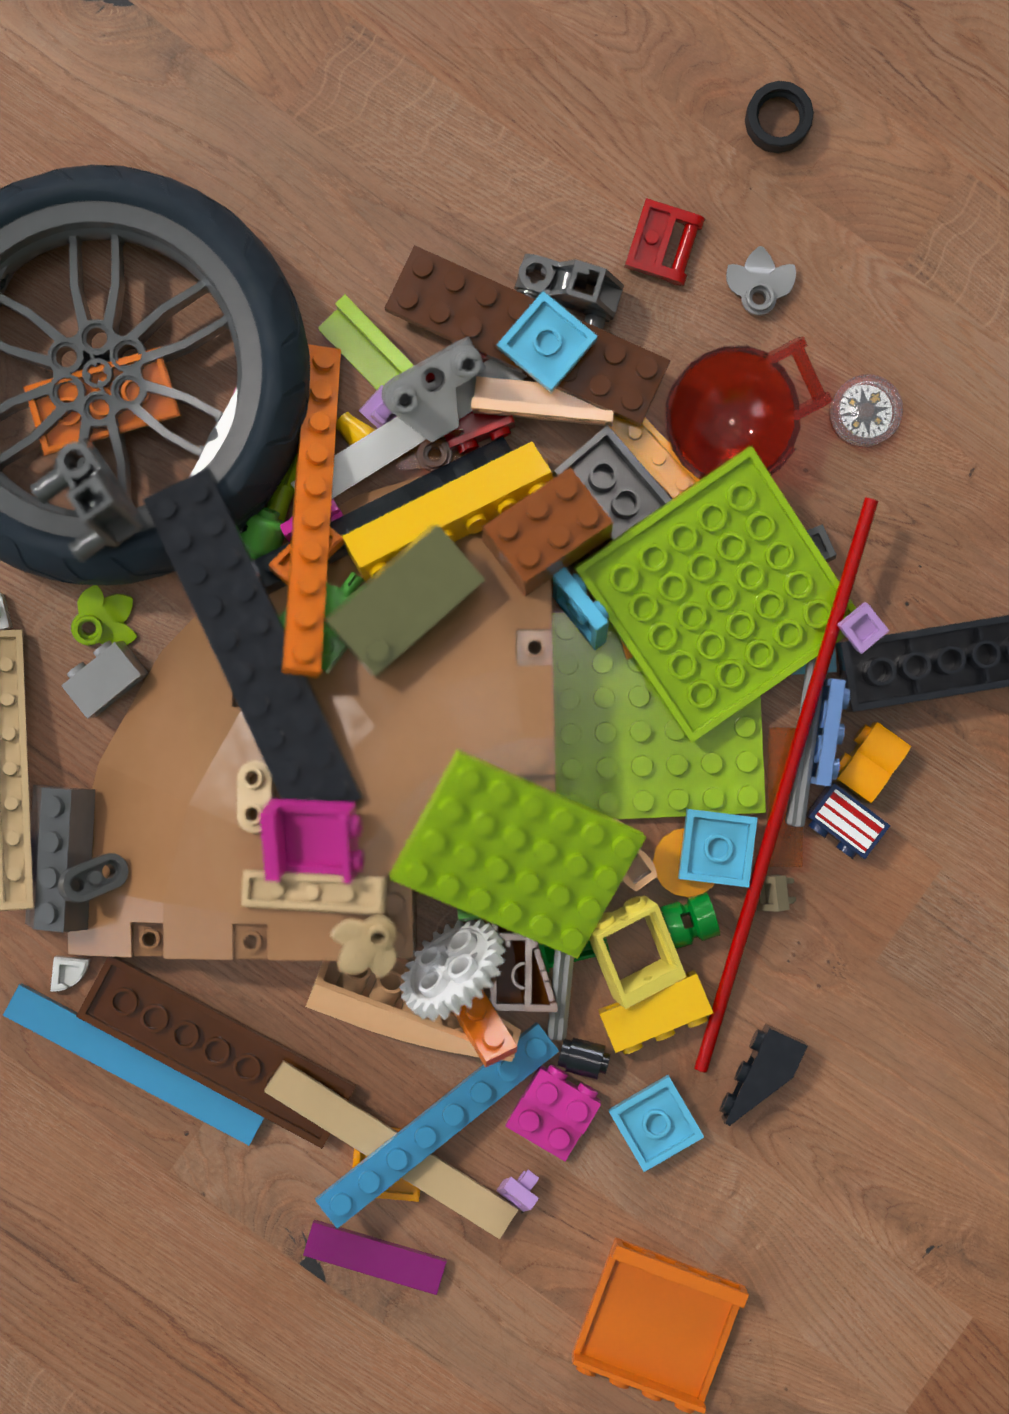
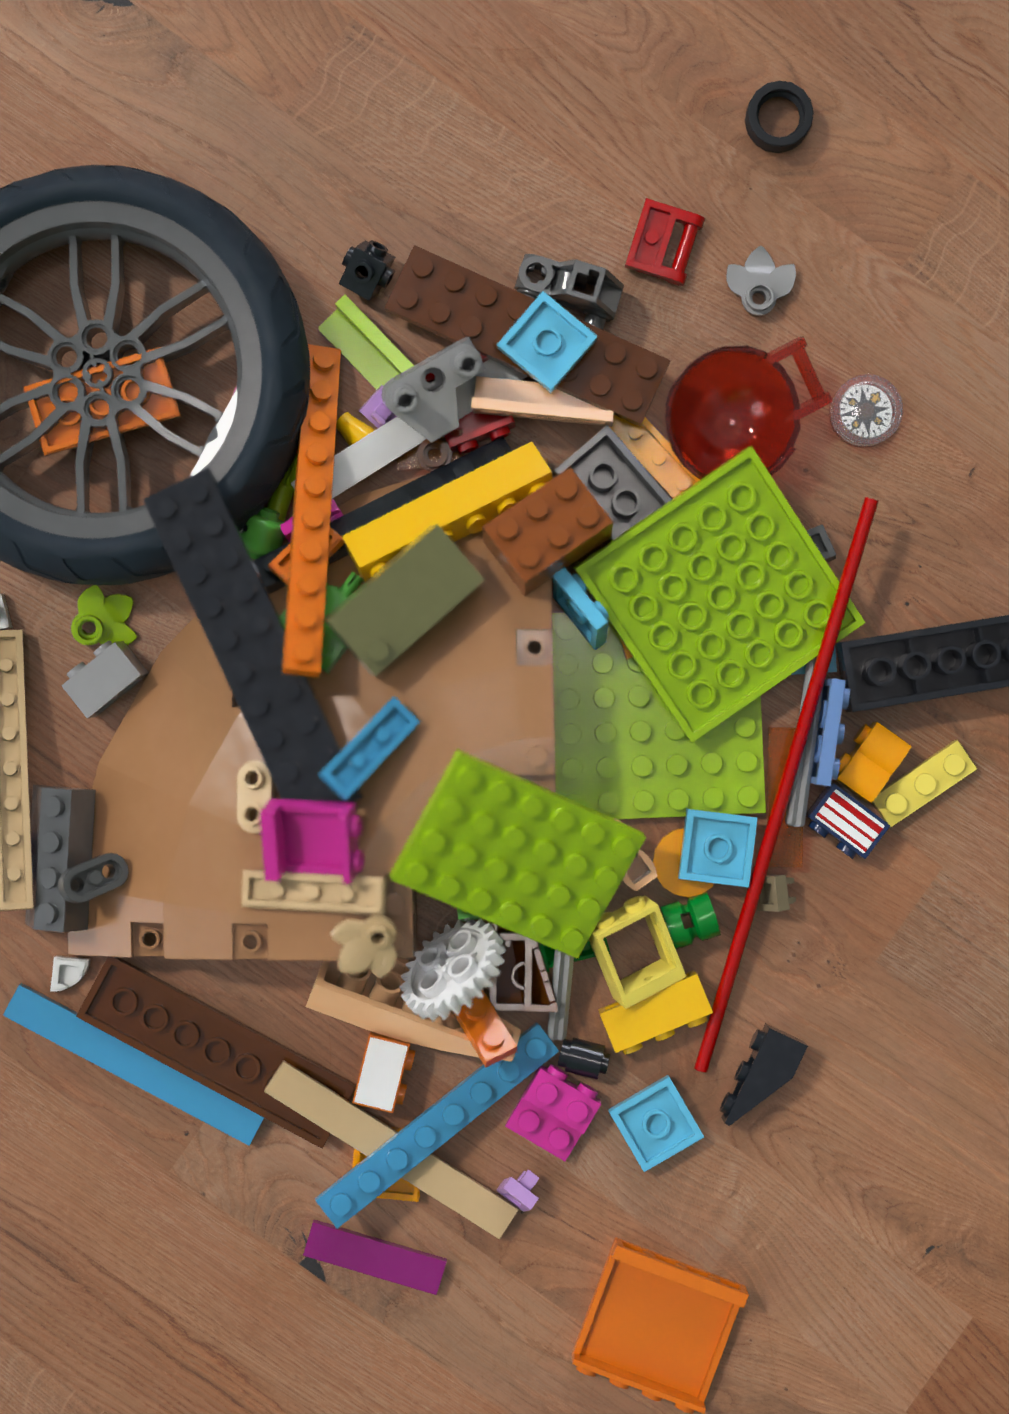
dark grey piece [30,438,145,563] -> none
lavender tile [837,602,889,654] -> none
none -> dark azure plate [318,696,420,801]
none -> black brick [339,240,396,301]
none -> white brick [352,1031,416,1113]
none -> light yellow plate [872,740,977,828]

